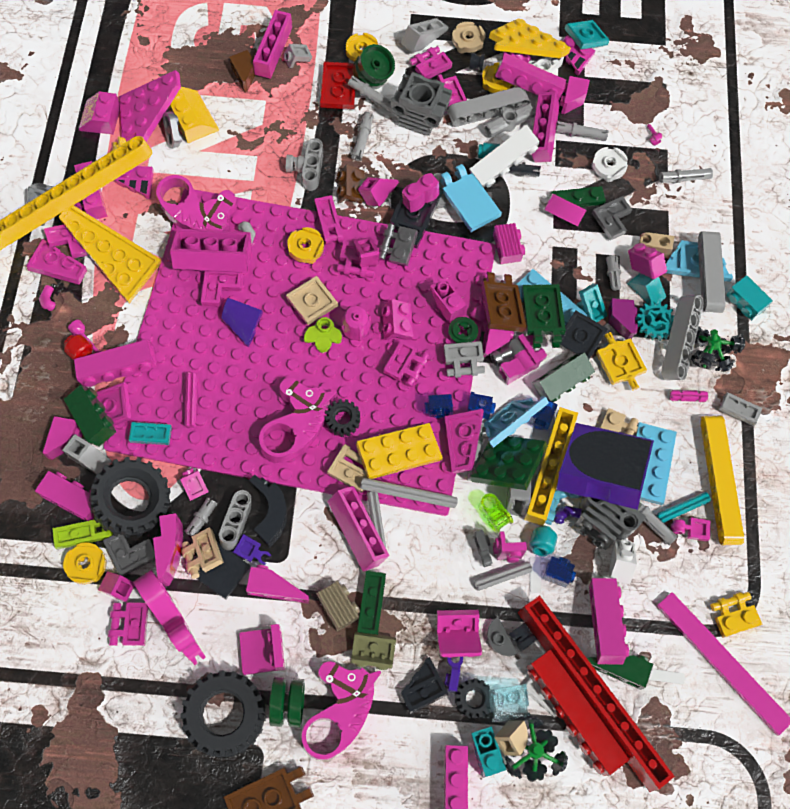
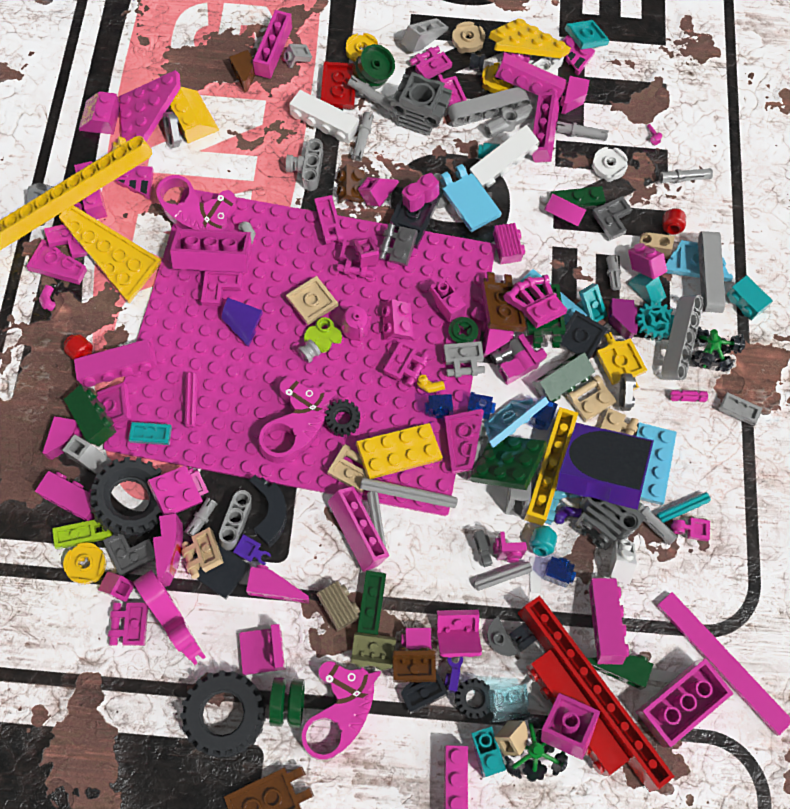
dark pink hinge [68,320,102,353] -> none
yellow plate [287,227,324,264] -> none
clear neon green piece [479,494,514,533] -> none
black pin [508,162,541,177] -> none
yellow beam [700,415,744,546] -> none
yellow plate [710,592,763,638] -> none
none -> dark pink plate [147,465,202,515]
none -> white brick [289,90,359,144]
none -> light grey wheel [297,339,321,363]
none -> reddish brown bracket [393,648,436,682]
none -> dark pink brick [401,628,432,651]
none -> yellow arm [417,375,445,393]
none -> dark pink plate [503,274,567,328]
none -> dark pink slope [541,693,600,760]
none -> tan plate [566,375,617,423]
none -> flat silver plate [619,373,636,411]
none -> dark pink brick [635,658,734,748]
none -> red head [662,208,686,235]

